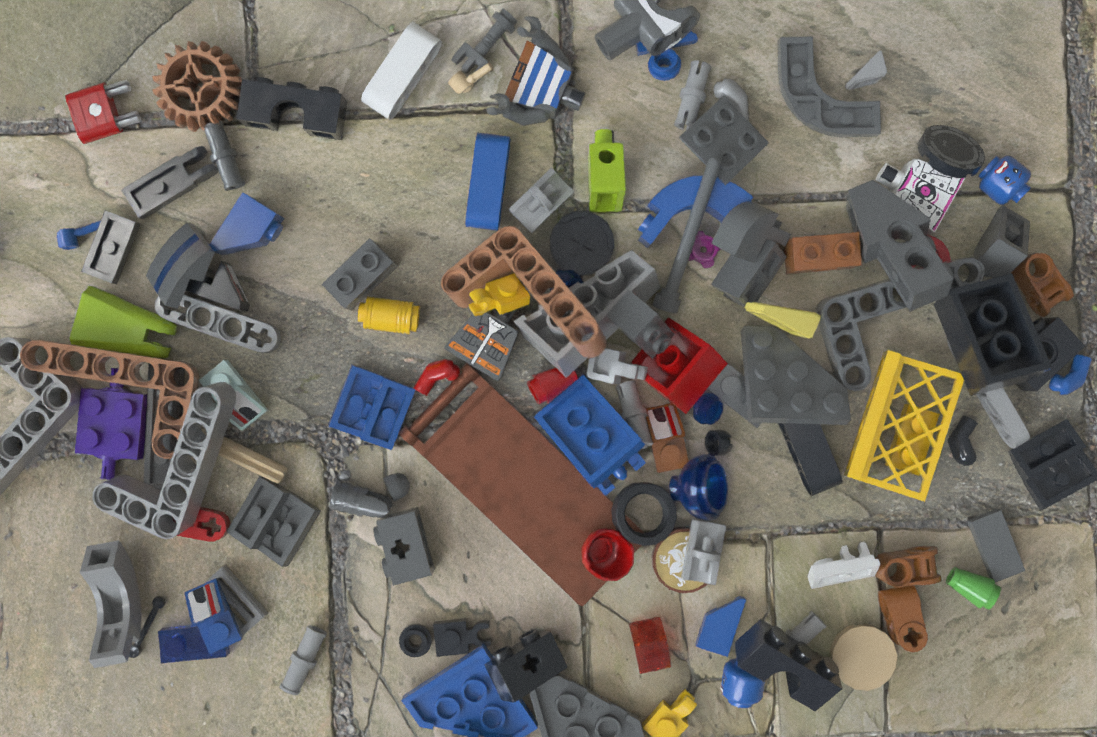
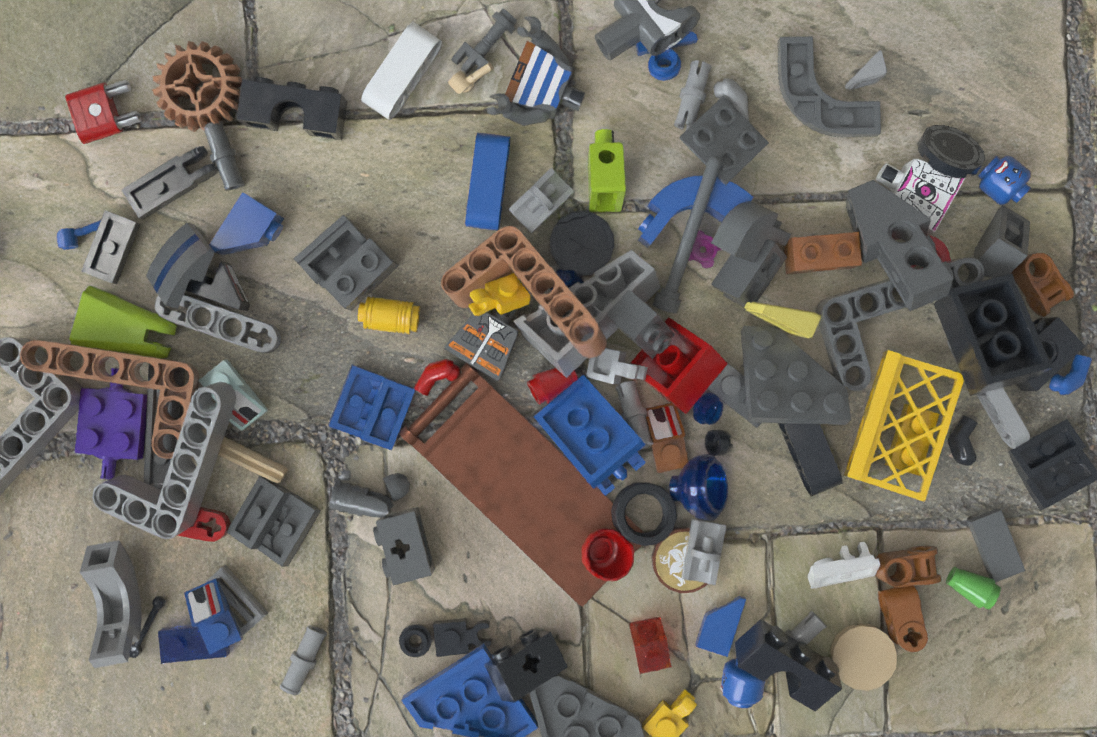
none -> dark grey hinge [293,215,367,288]

